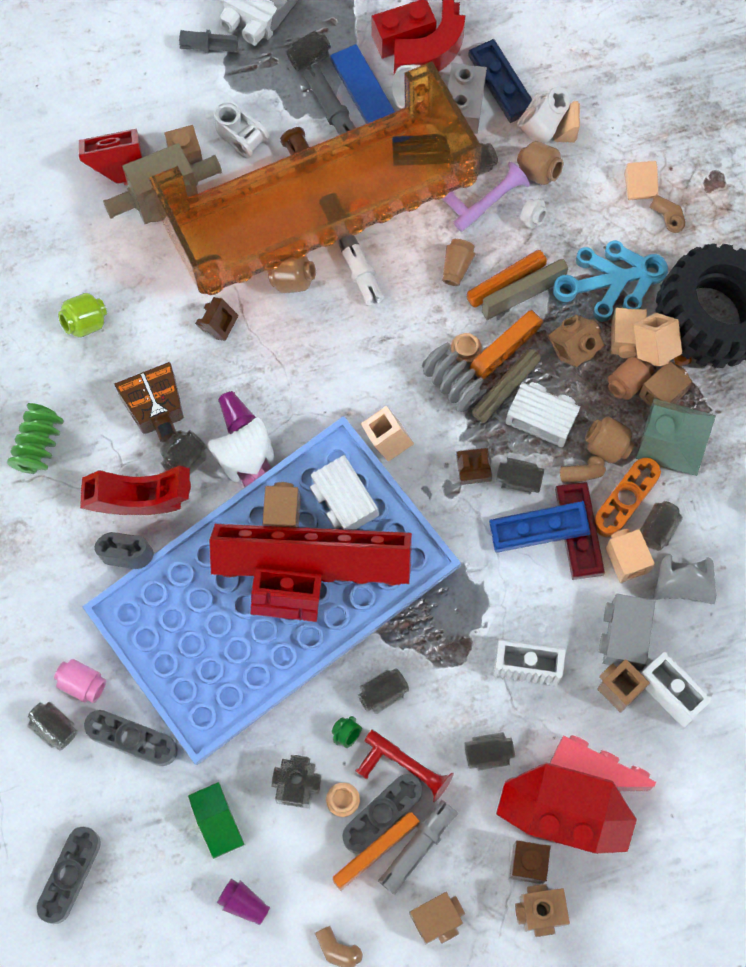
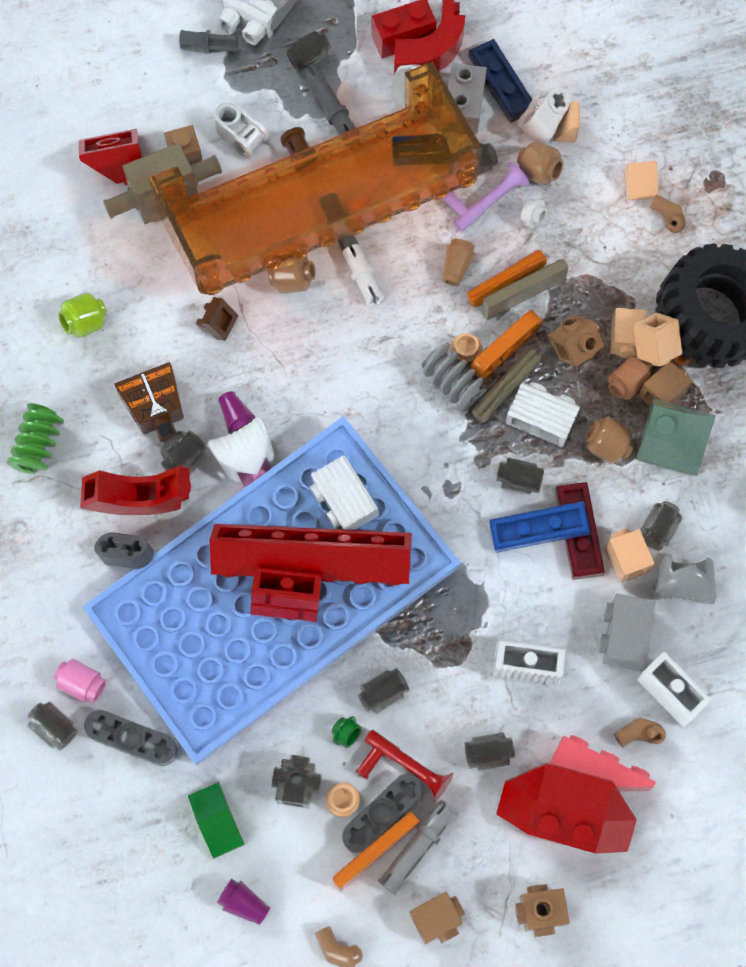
dark grey beam [37,827,101,924] -> none
medium nougat brick [262,482,301,528] -> none
blue tile [330,44,395,129] -> none
light nougat brick [361,406,414,462] -> none
reddish brown tile [456,448,492,485] -> none
reddish brown brick [509,840,551,884] -> none
medium azure plant [553,240,668,322] -> none
medium nougat arm [560,456,606,482] -> none
orange beam [594,458,661,538] -> none
medium nougat brick [597,659,650,713] -> none
none -> medium nougat arm [613,718,666,748]

